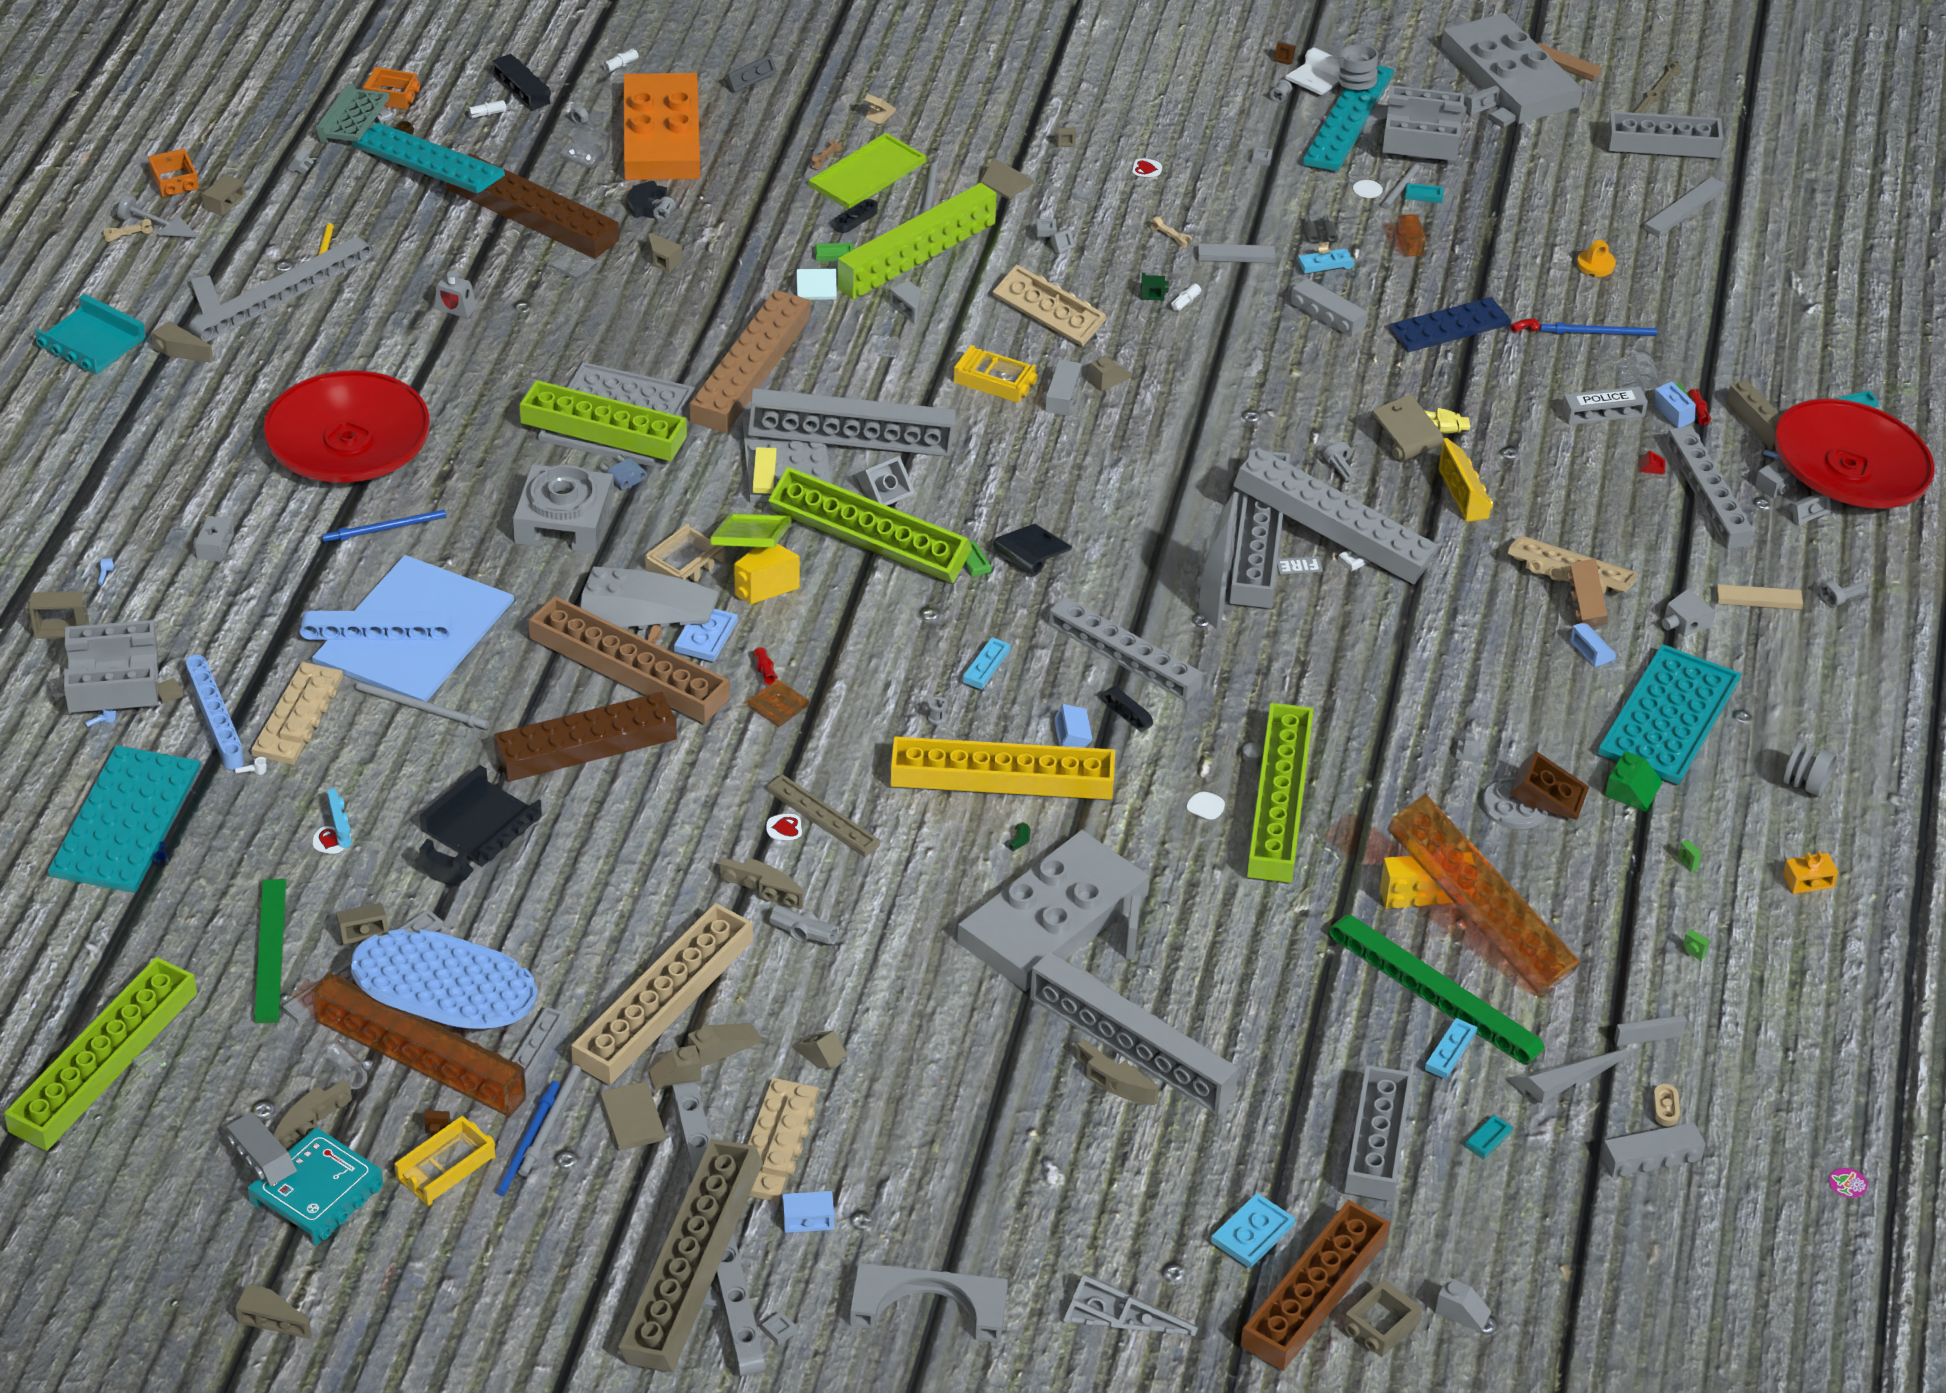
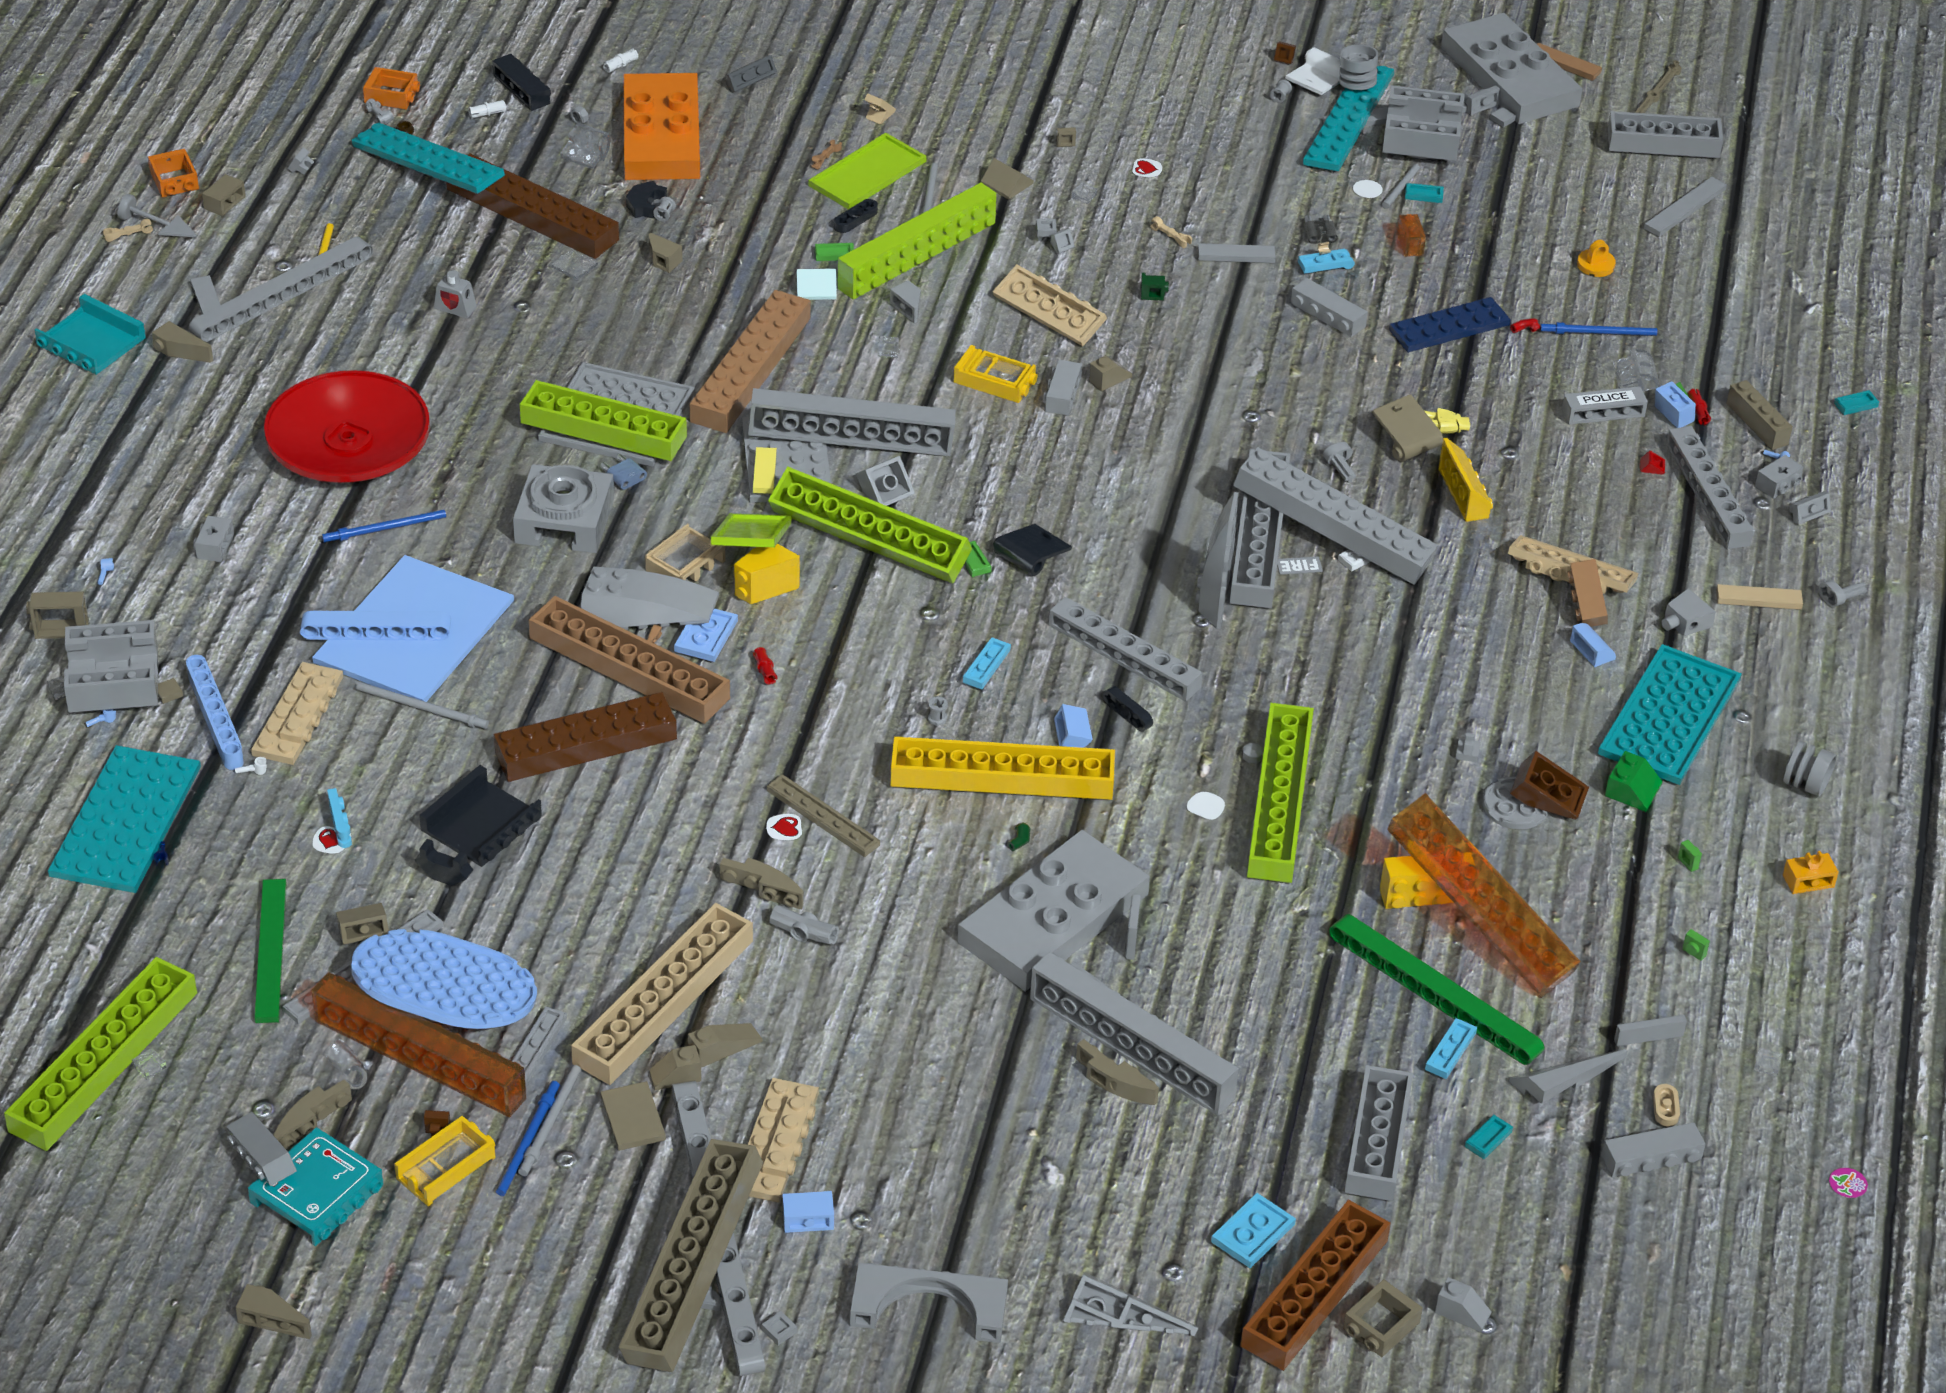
sand green fence [316,83,390,143] -> none
clear orange tile [747,679,809,727] -> none
dark tan slope [794,1030,847,1070] -> none
white axle [1171,284,1201,311] -> none
light grey tile [1251,147,1273,166] -> none
red dish [1774,399,1935,508] -> none

